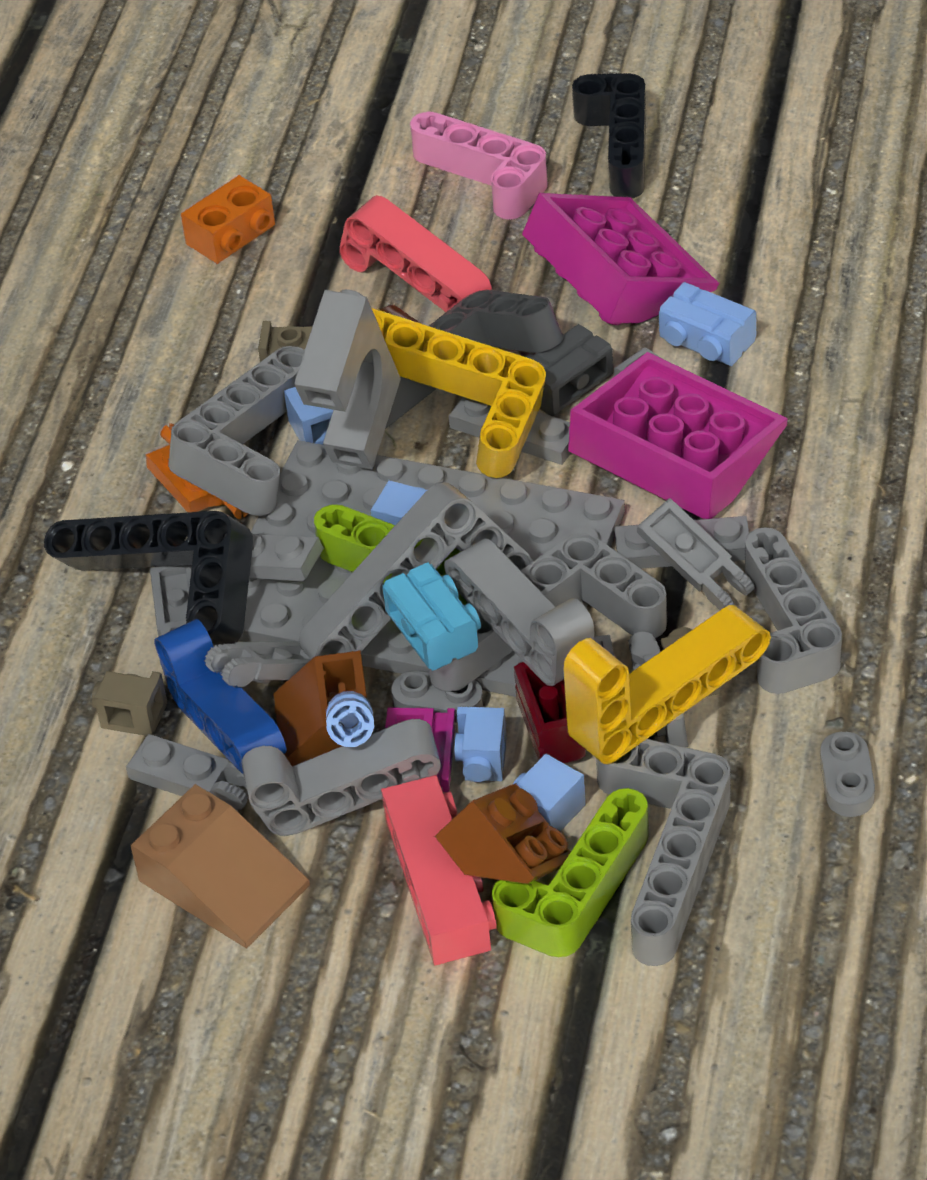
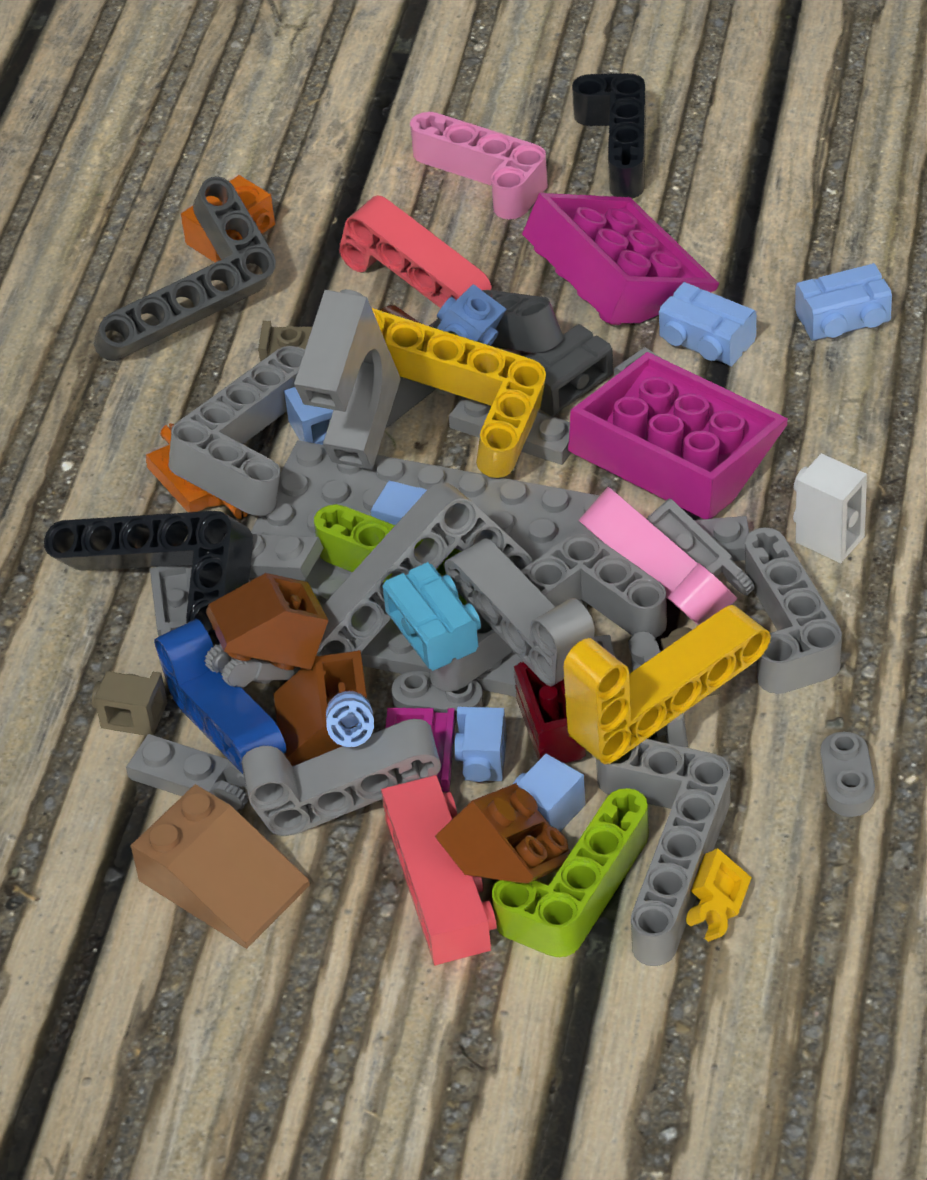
none -> dark grey beam [94,176,276,361]
none -> dark orange slope [206,573,329,670]
none -> medium blue brick [437,284,506,346]
none -> bright pink beam [578,487,737,625]
none -> yellow plate [686,848,752,942]
none -> white brick [793,453,867,563]
none -> light blue brick [795,263,892,341]

